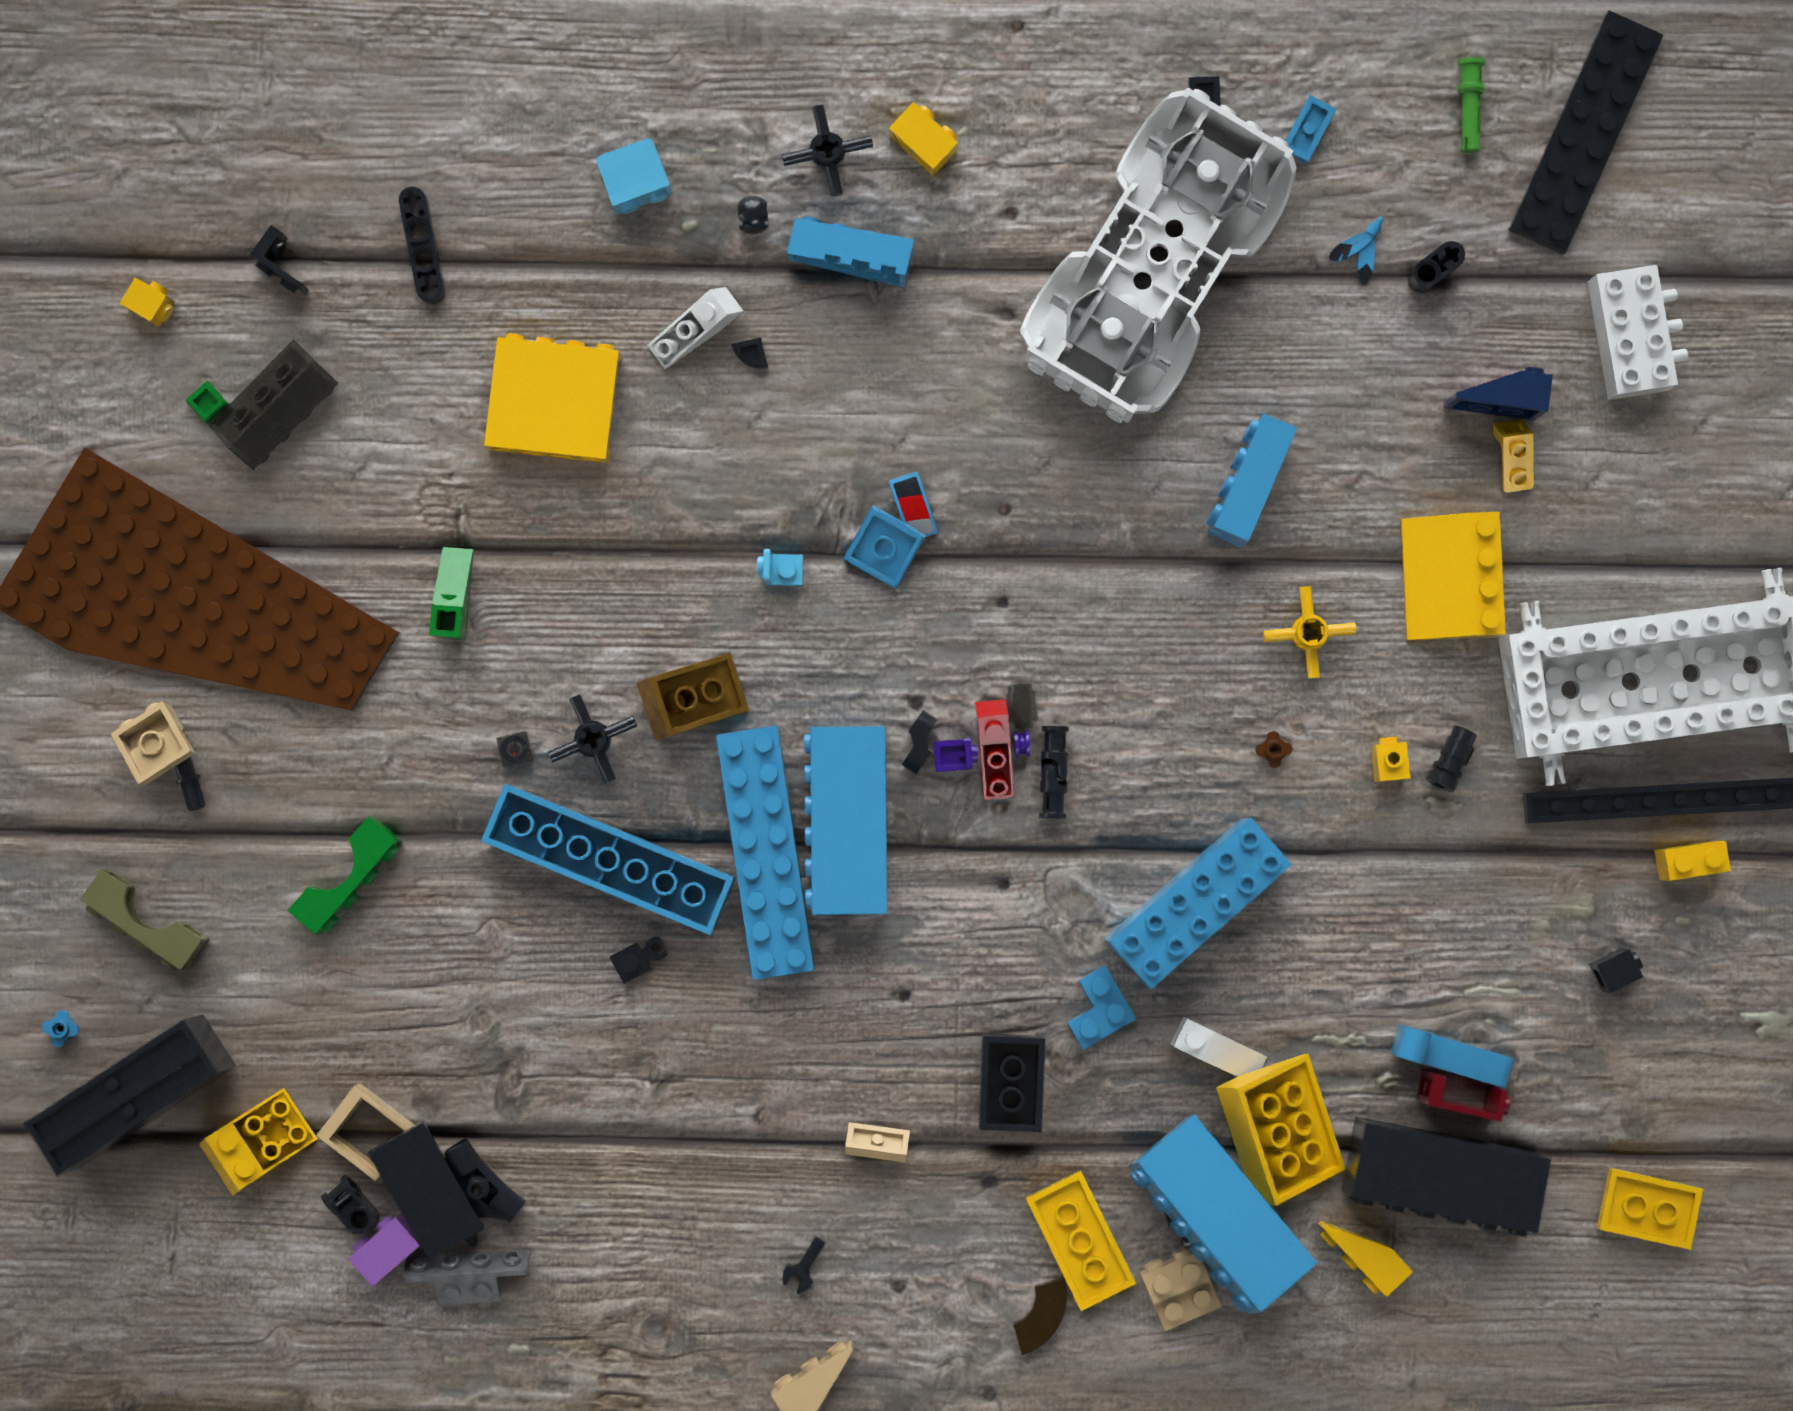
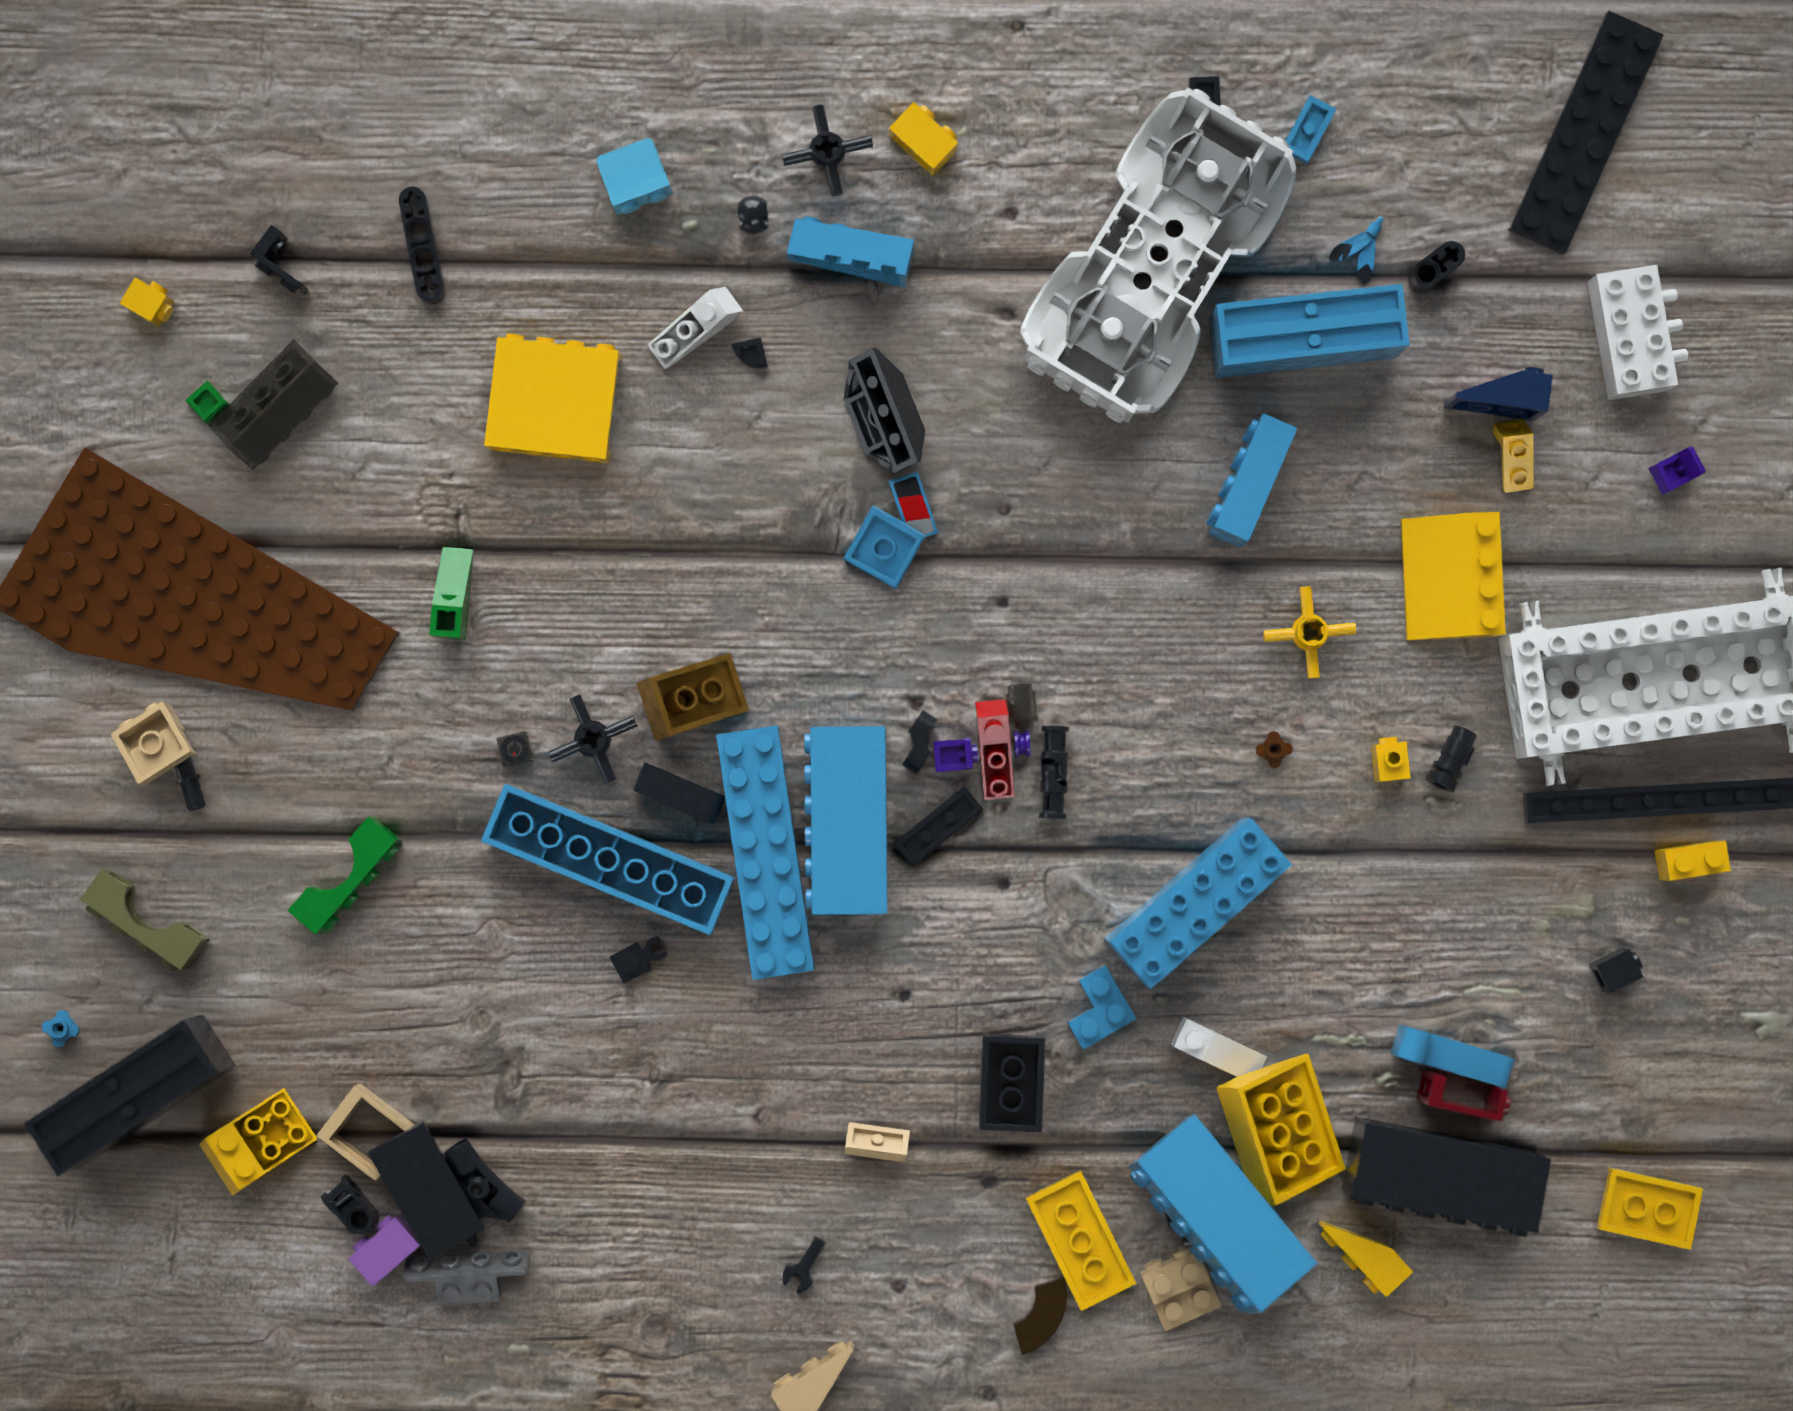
medium azure bracket [757,549,803,586] -> none
bright green pin [1458,57,1485,153] -> none
none -> black beam [633,762,725,825]
none -> black wedge [844,347,925,473]
none -> black tile [893,786,984,867]
none -> dark azure brick [1208,284,1410,378]
none -> dark purple bracket [1648,446,1706,495]

